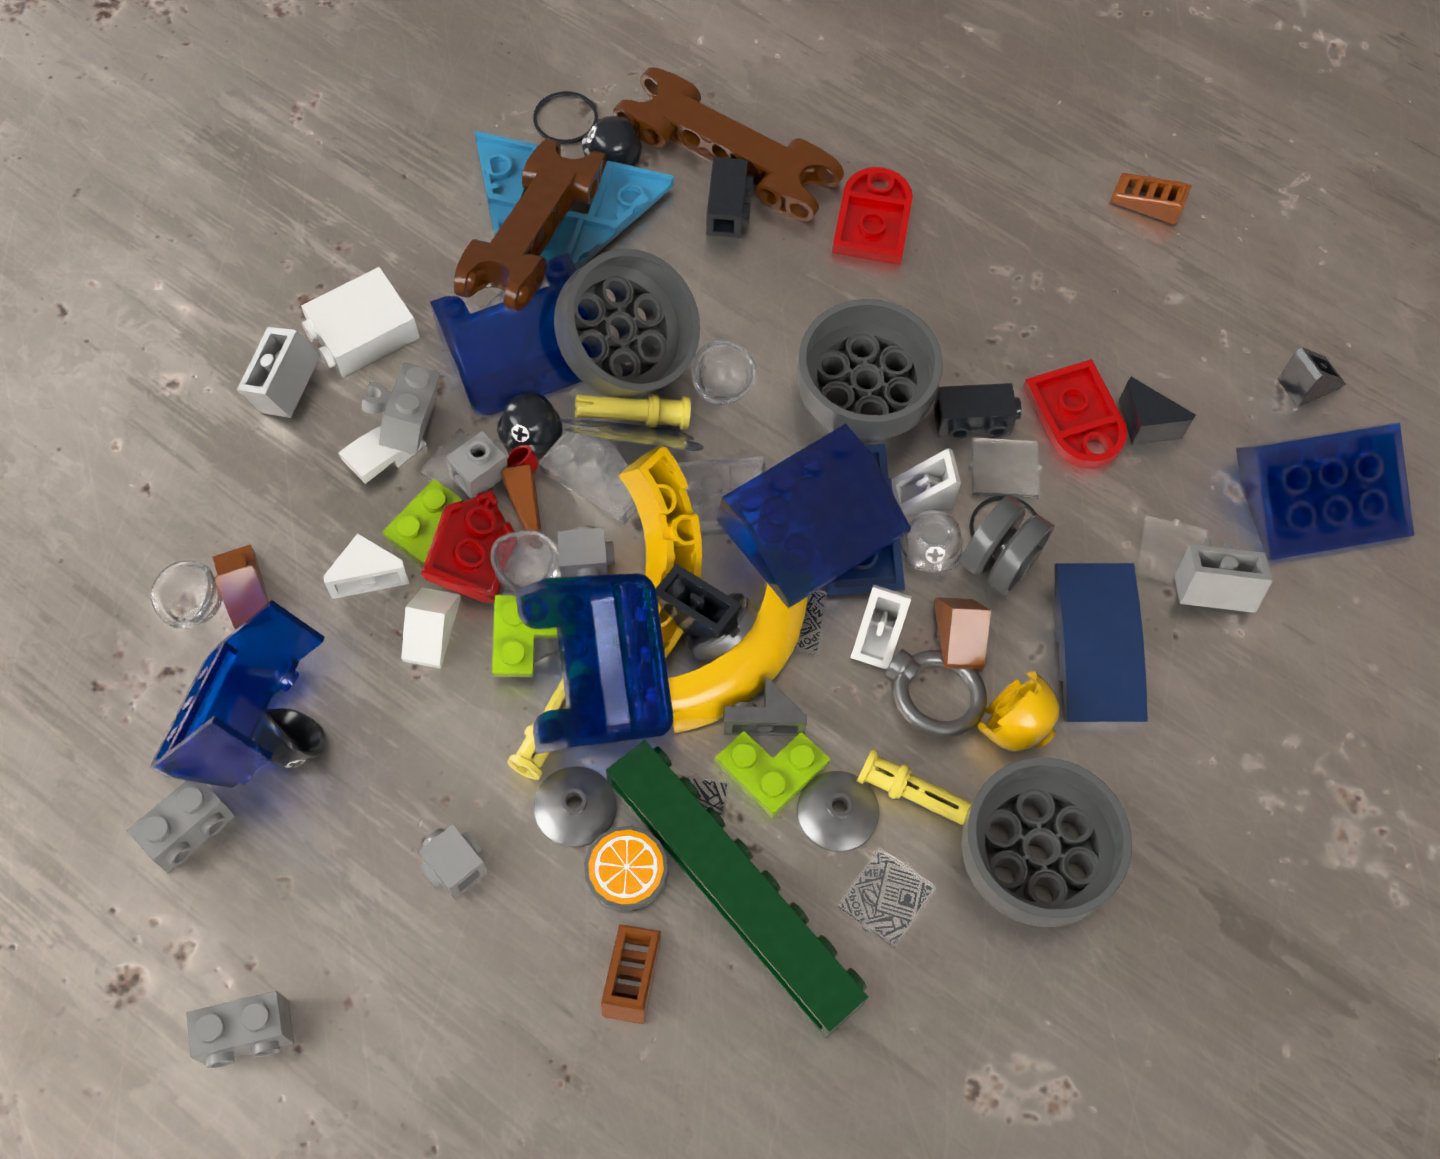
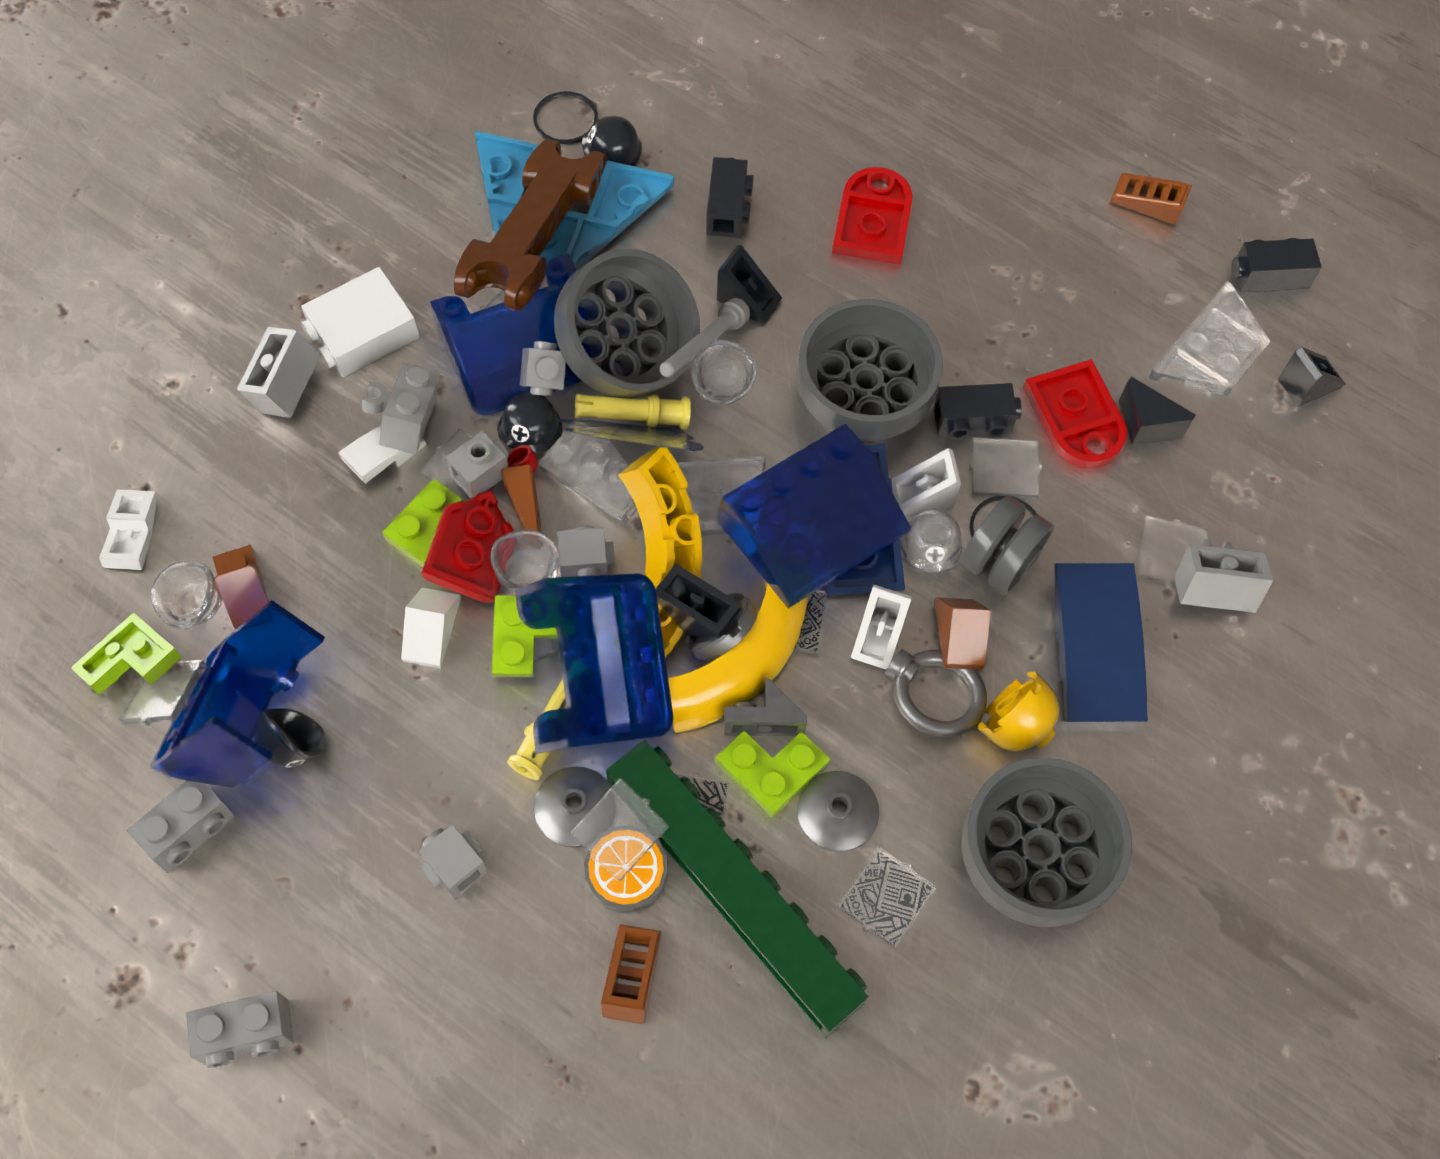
white slope [323,533,410,599] -> none
reddish brown piece [613,67,844,222] -> none
light yellow pin [857,748,972,826] -> none
clear blue slope [1236,423,1414,560] -> none
none -> lime plate [71,613,182,695]
none -> white slope [99,489,157,570]
none -> clear piece [119,660,207,726]
none -> light grey brick [520,341,566,396]
none -> clear piece [571,778,670,882]
none -> light grey piece [659,298,750,377]
none -> black slope [717,245,782,323]
none -> clear wing [1149,281,1270,396]
none -> black brick [1231,238,1322,292]

